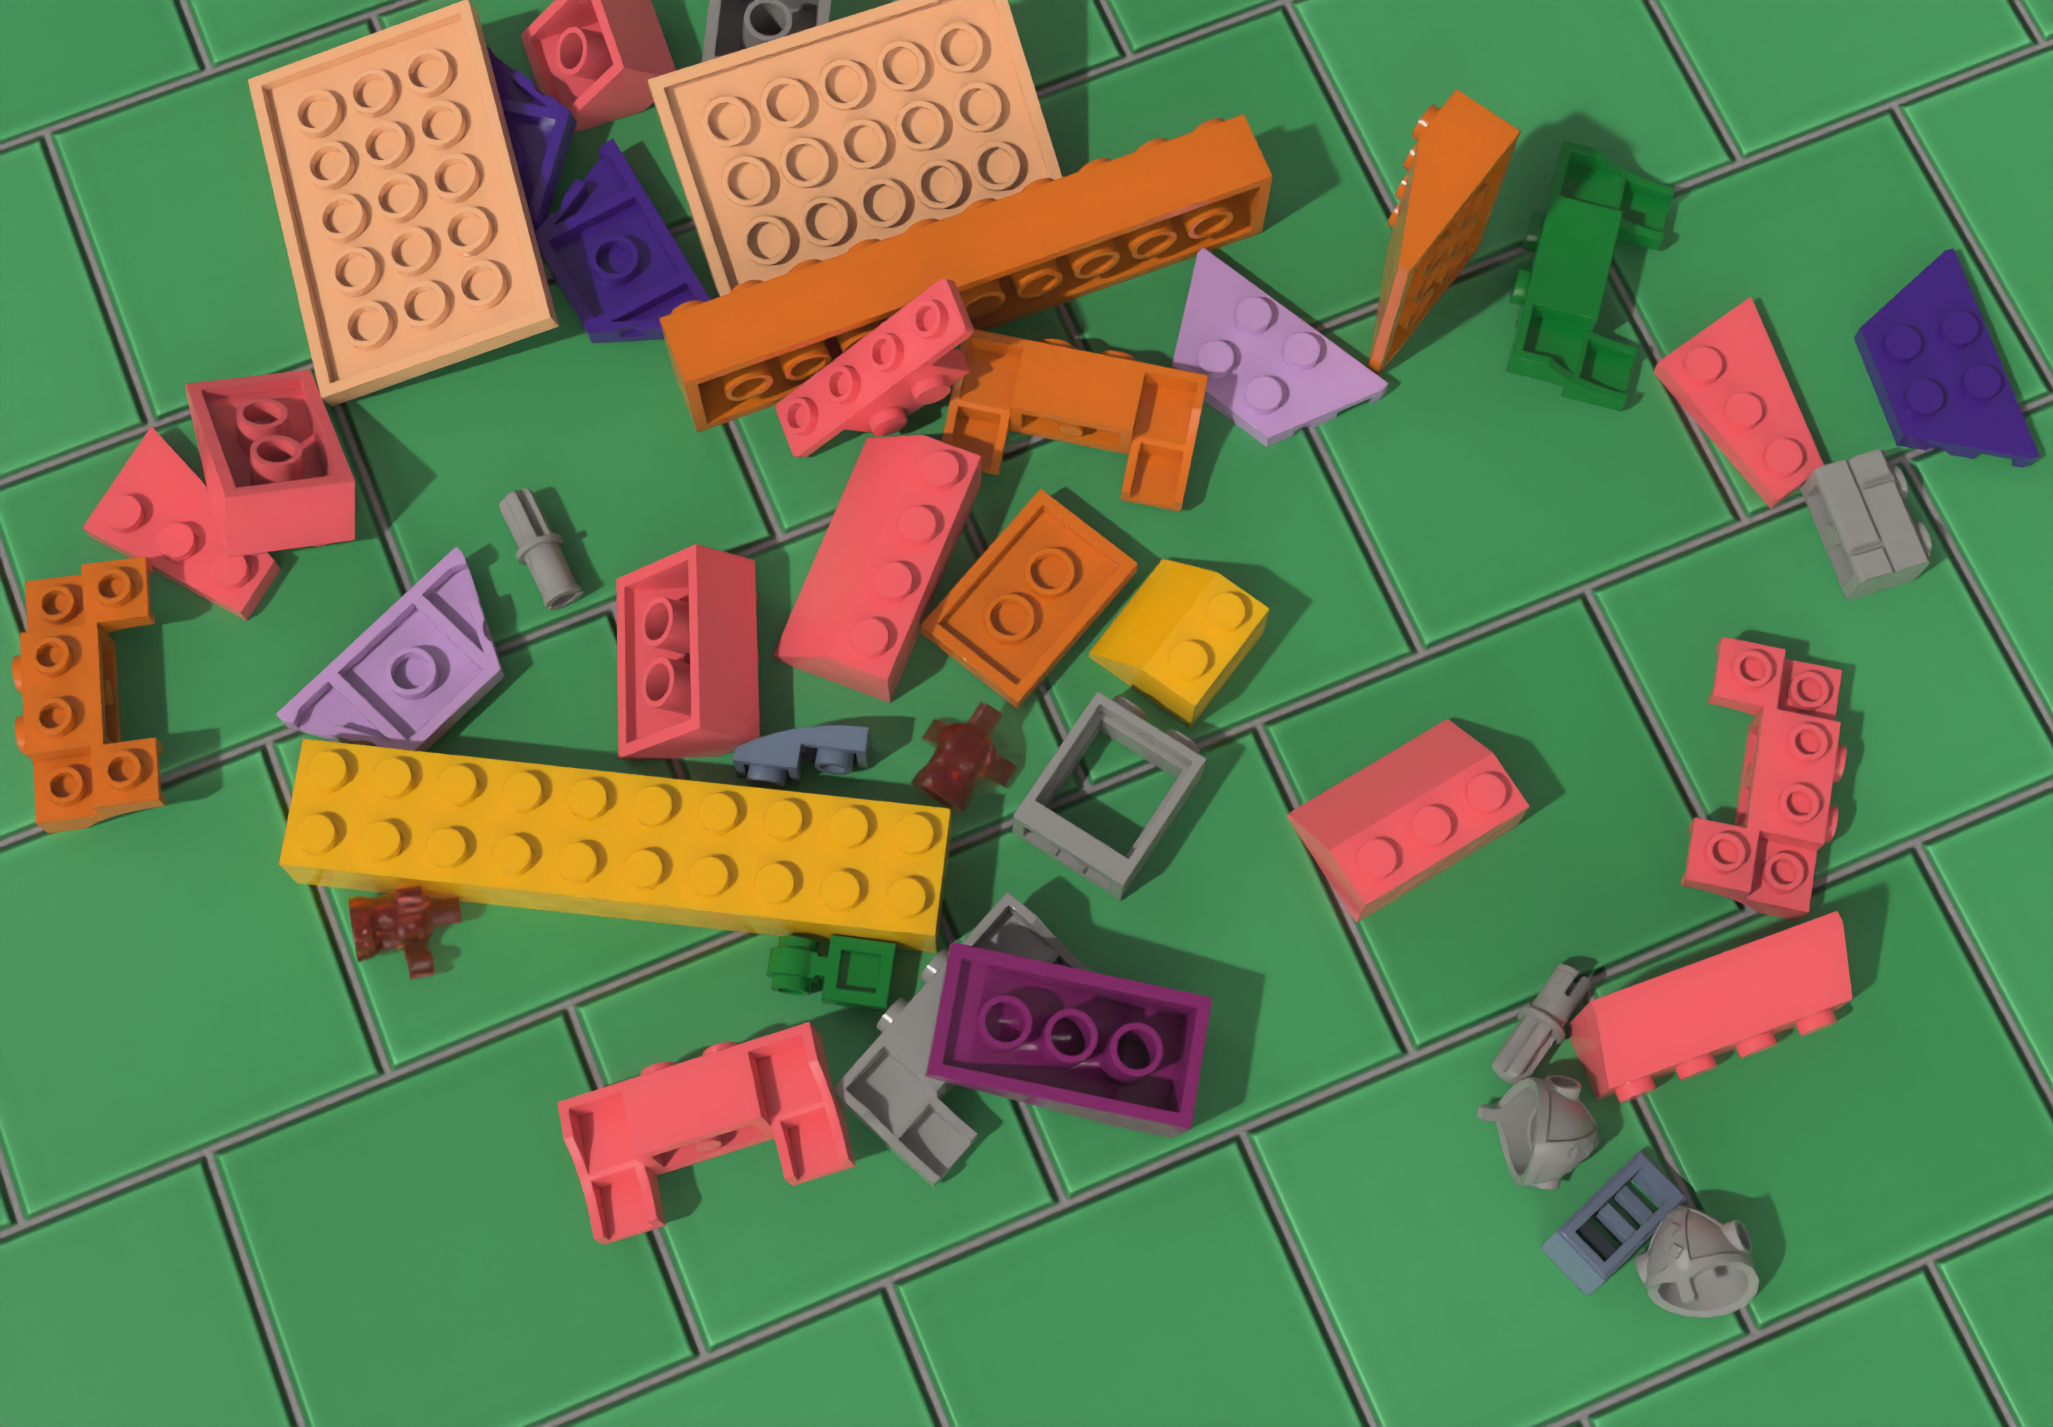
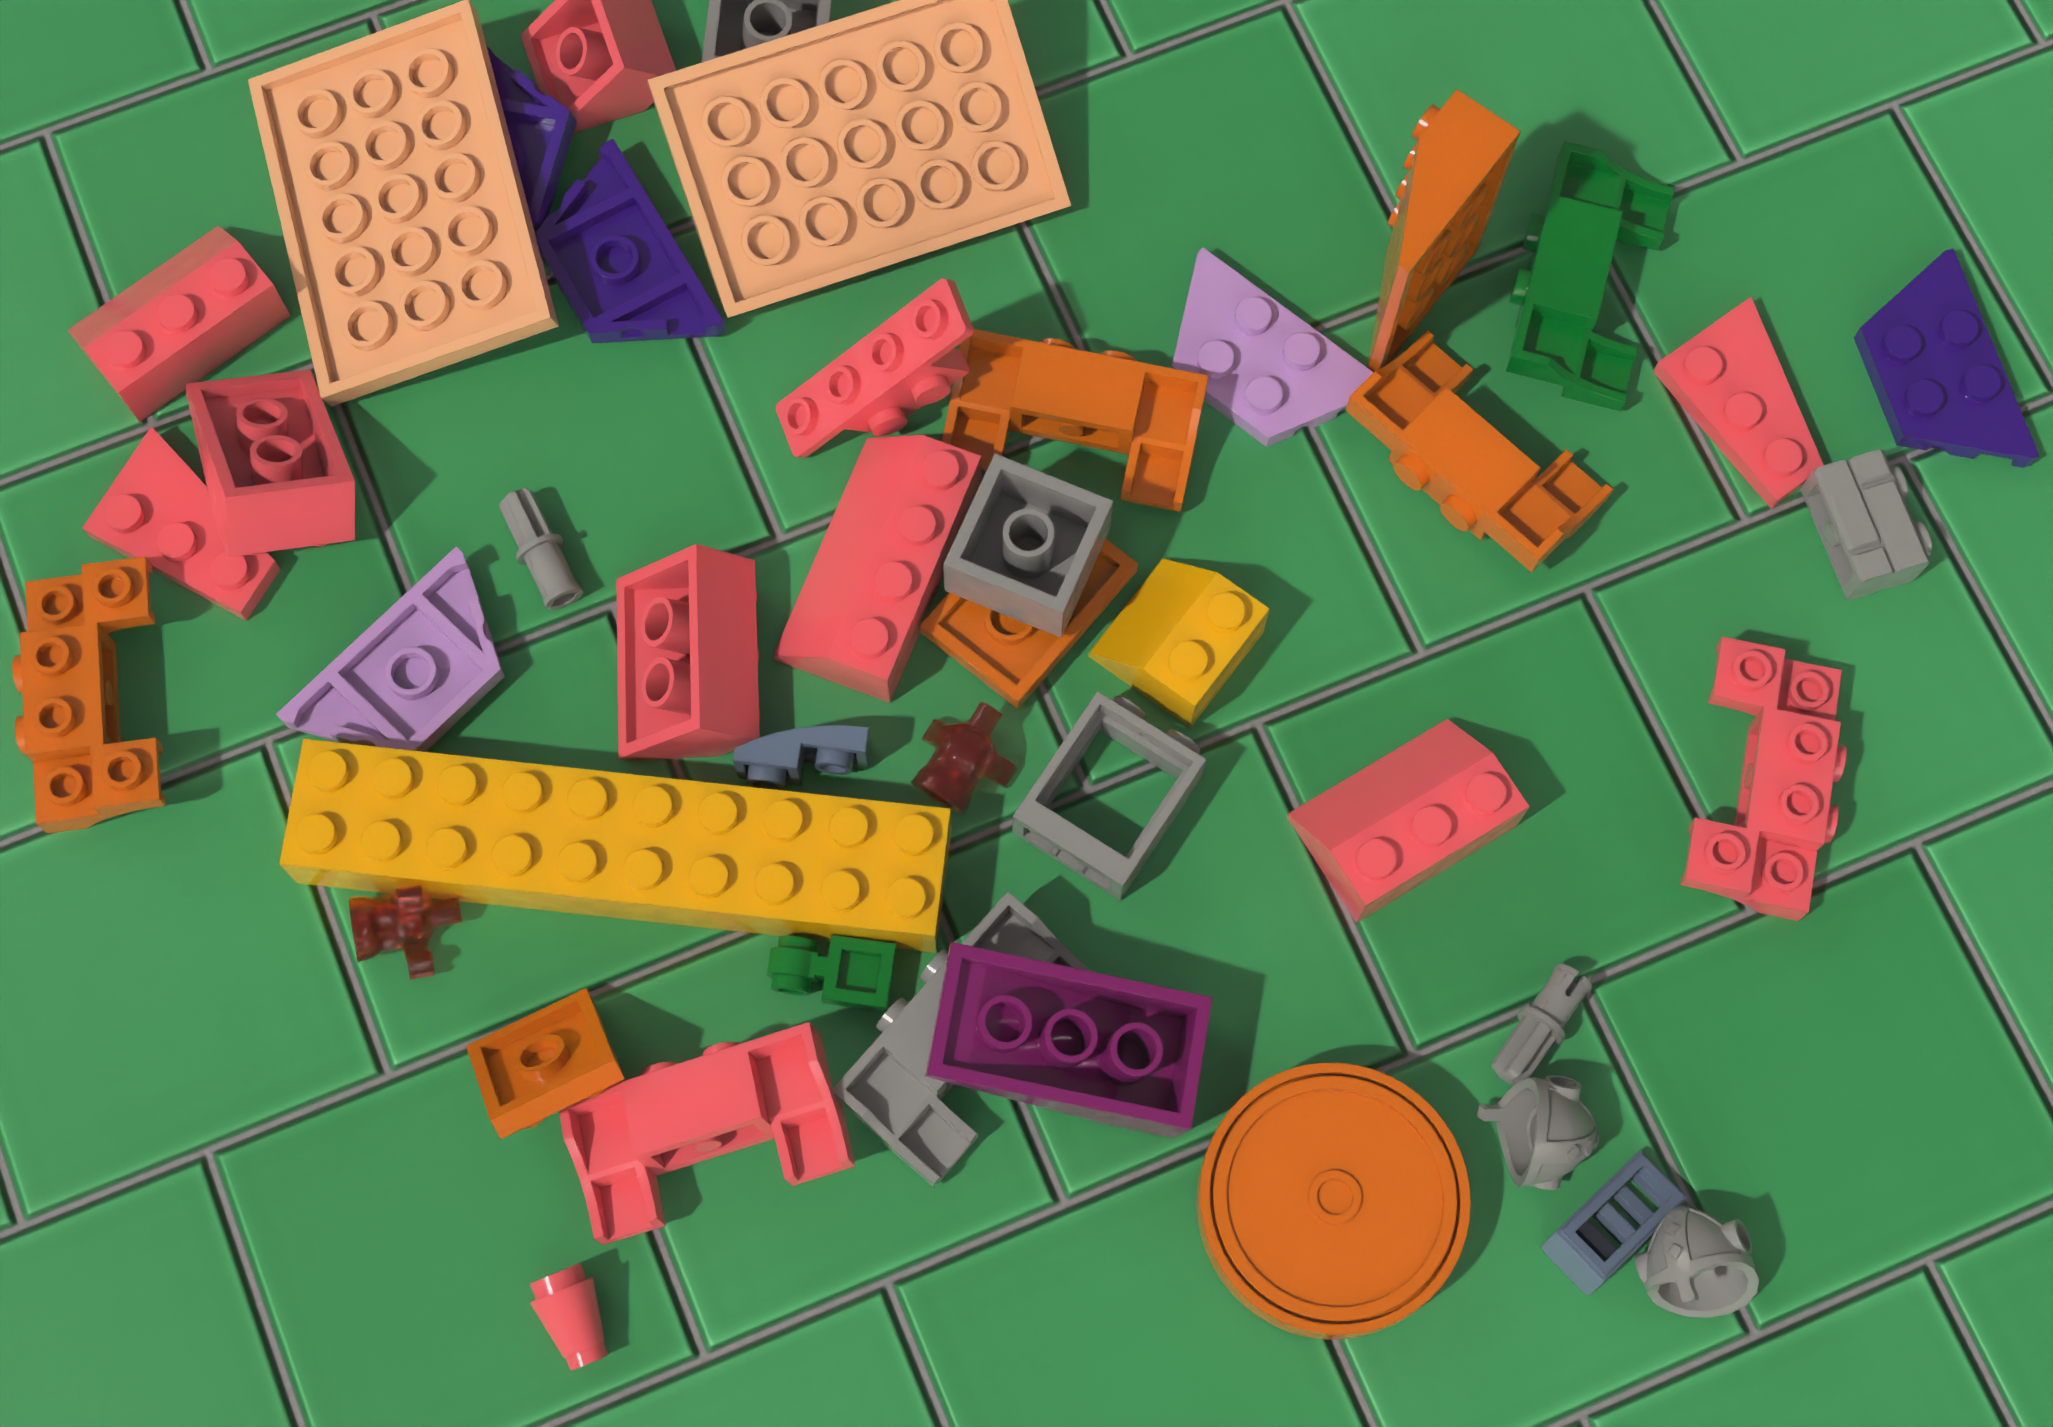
orange brick [659,114,1273,433] -> none
coral slope [1565,911,1853,1104] -> none
none -> coral slope [67,226,290,422]
none -> orange plate [466,988,625,1139]
none -> coral cone [529,1263,609,1371]
none -> light grey brick [943,454,1113,638]
none -> orange brick [1196,1063,1471,1340]
none -> orange bracket [1345,330,1613,573]

